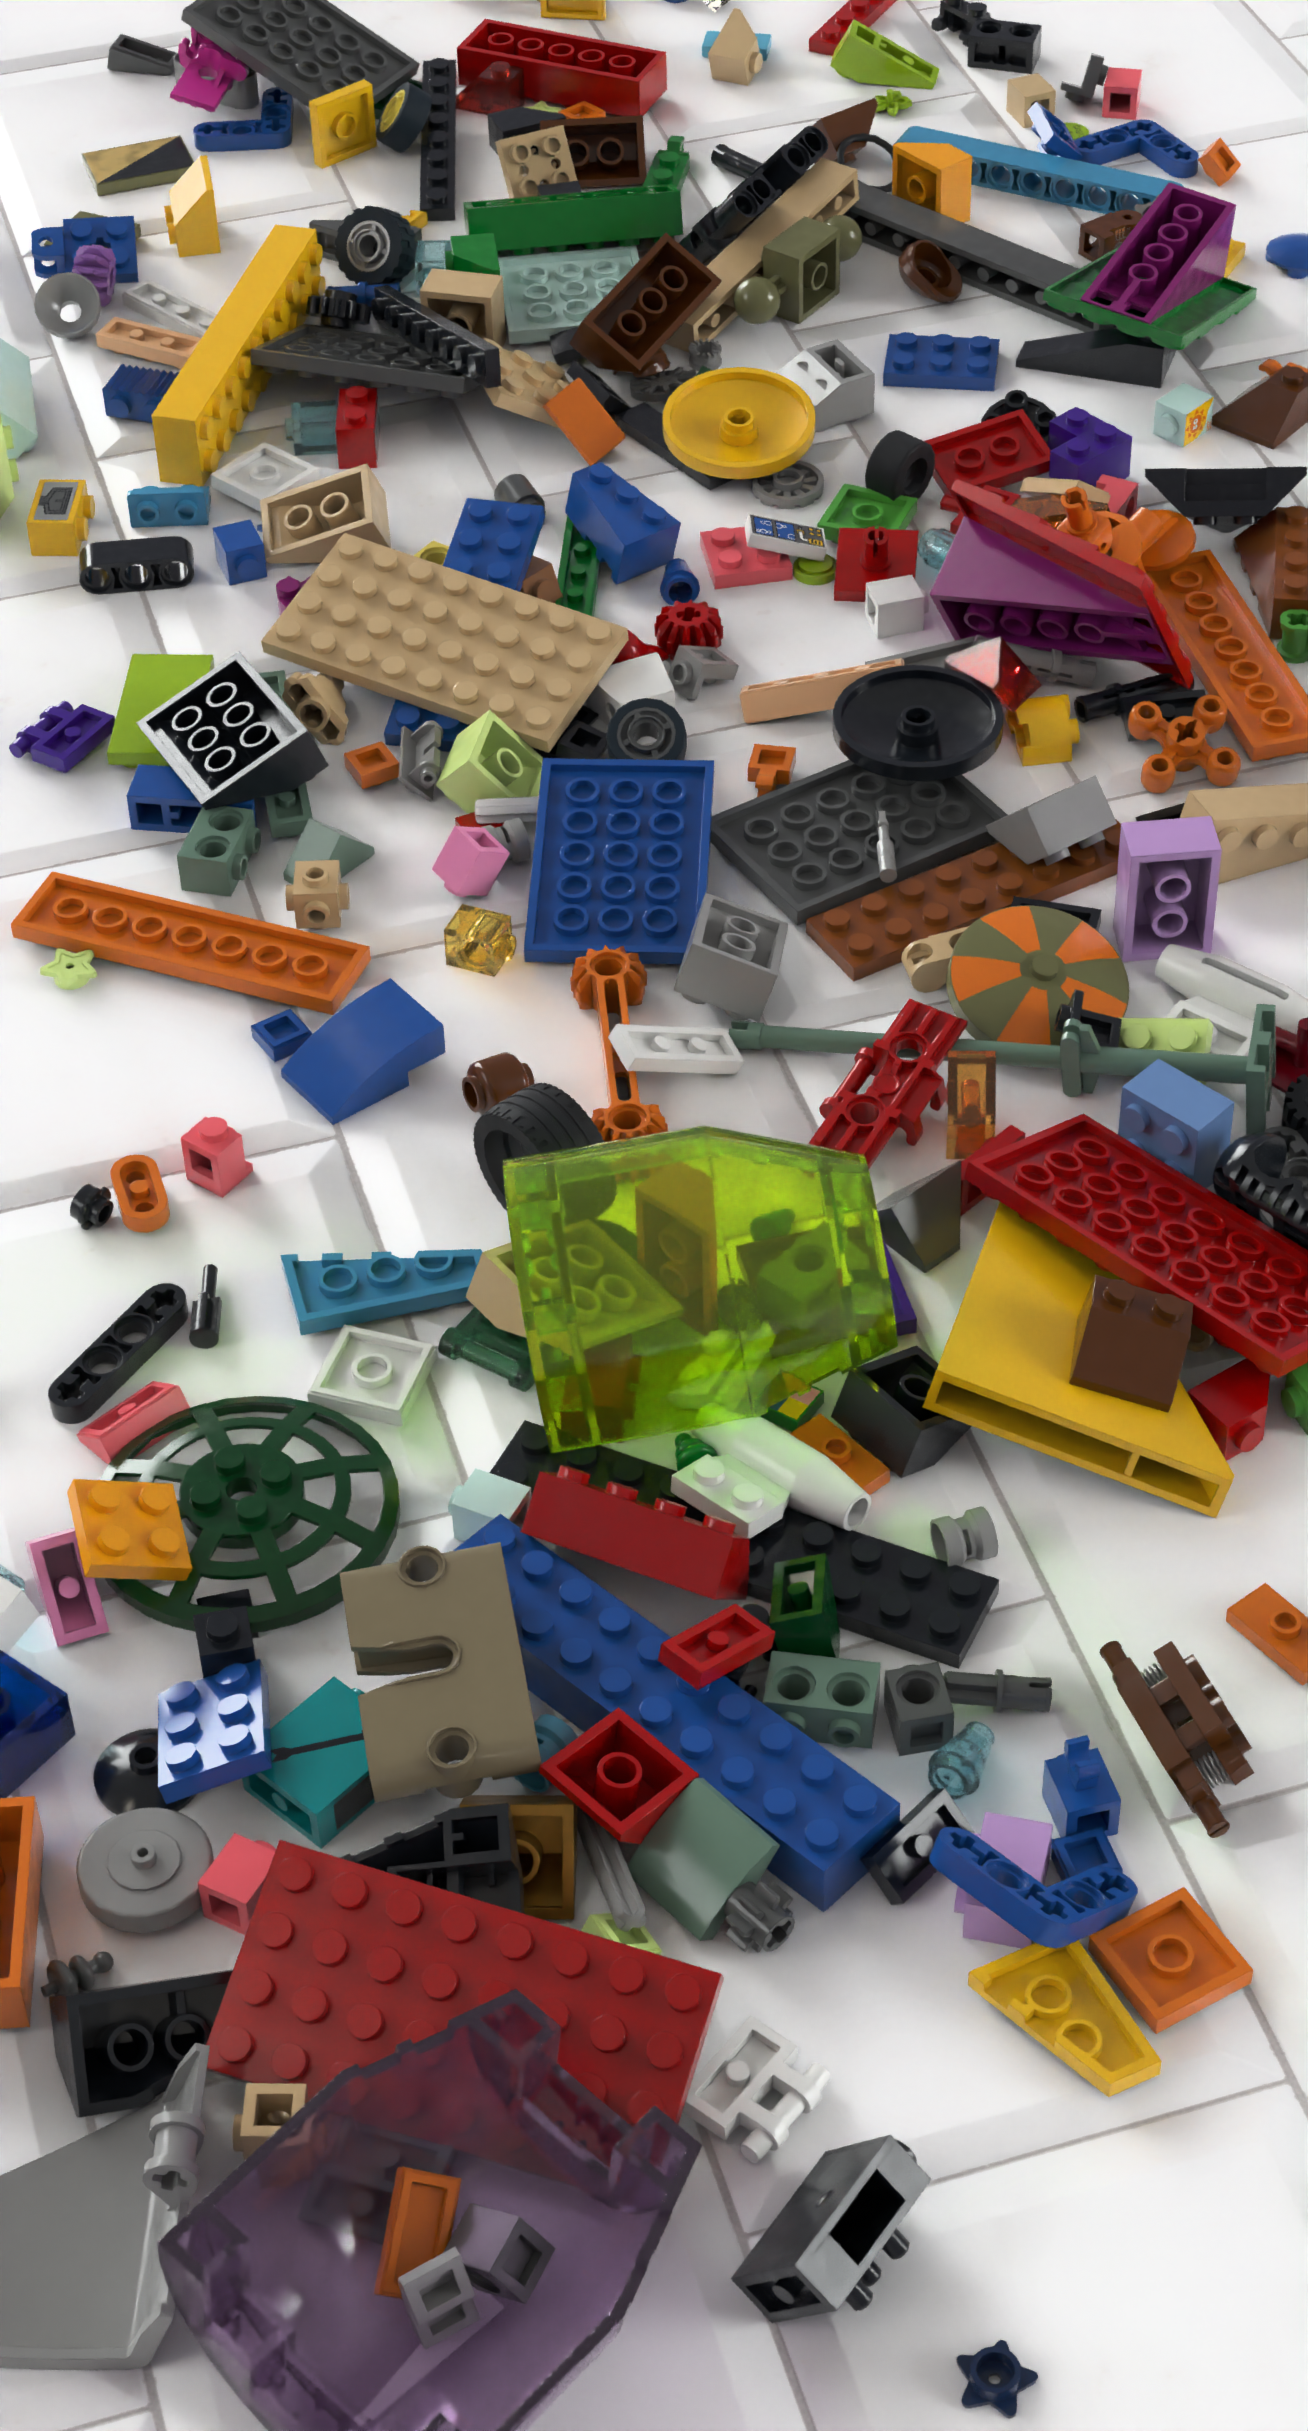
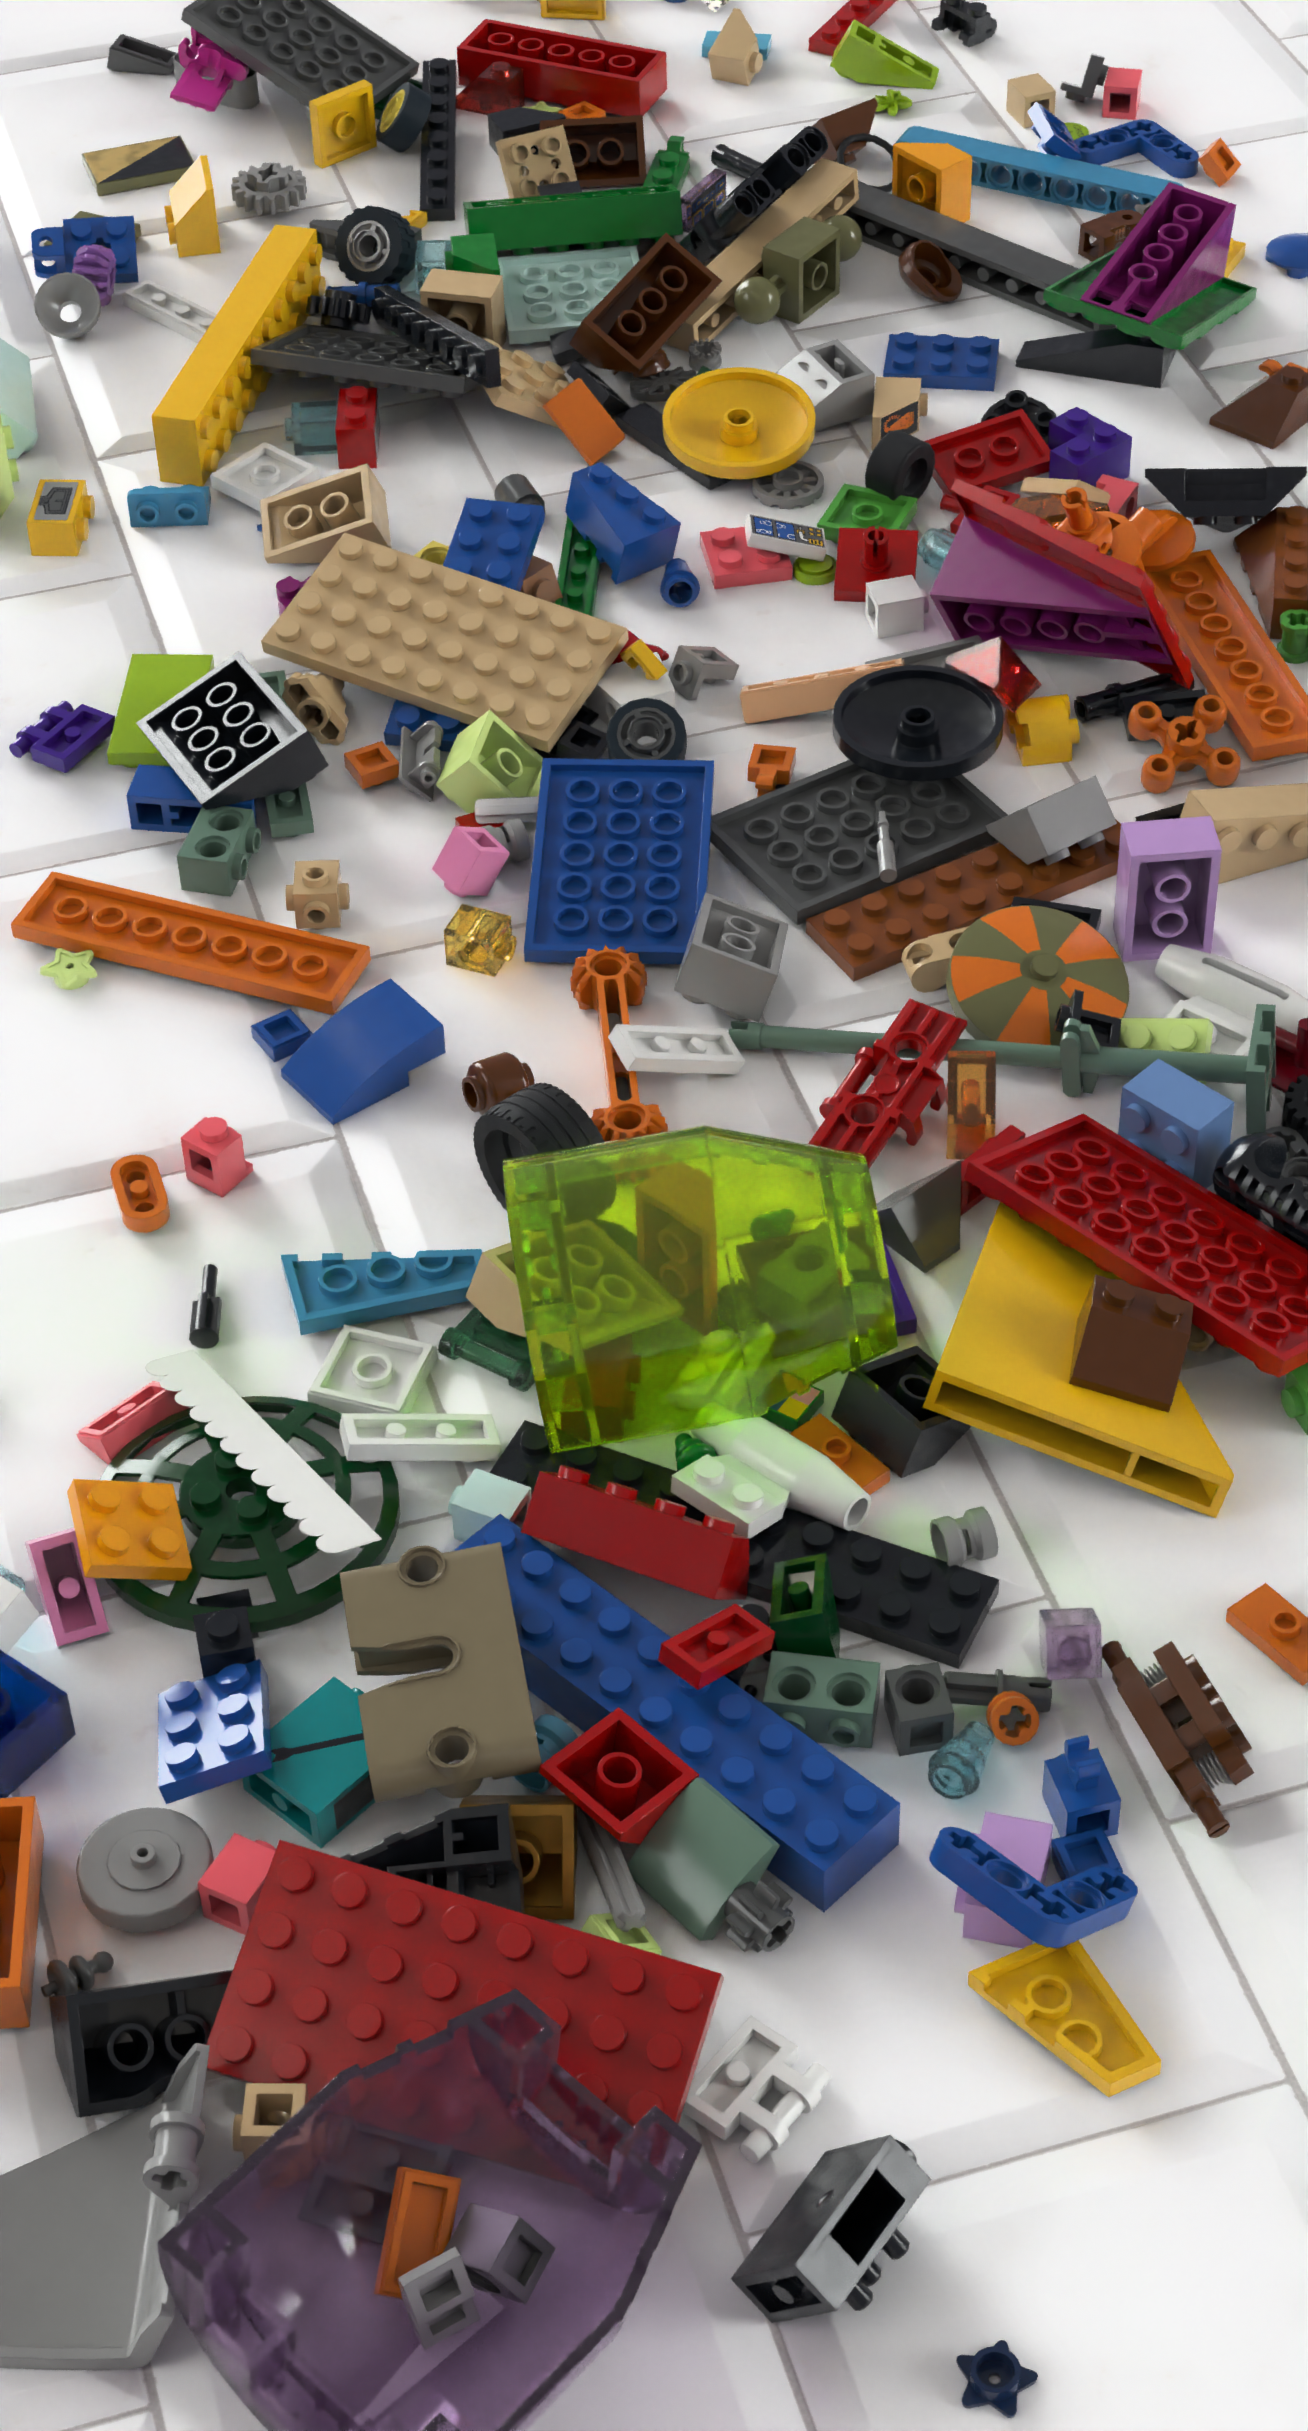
black beam [48,1283,189,1424] -> none
black plate [70,1184,114,1230] -> none
black beam [79,536,194,595] -> none
black dish [93,1728,197,1815] -> none
light nougat plate [95,317,201,369] -> none
blue brick [102,364,179,423] -> none
blue beam [193,87,294,152] -> none
blue brick [213,519,267,586] -> none
sand green slope [283,818,375,885] -> none
red gear [654,599,723,661] -> none
black plate [860,1788,976,1905] -> none
black brick [967,18,1042,74] -> none
light grey pin [970,635,1097,688] -> none
orange plate [1088,1887,1253,2034] -> none
light aqua brick [1153,383,1214,447] -> none
red slope [1187,1358,1270,1461] -> none
none -> white sticker [145,1349,382,1554]
none -> light grey gear [231,163,307,215]
none -> white plate [339,1413,501,1463]
none -> yellow tile [620,639,668,681]
none -> tile [681,168,726,233]
none -> tan slope [872,377,928,450]
none -> orange bush [986,1690,1040,1746]
none -> clear purple brick [1039,1608,1102,1680]

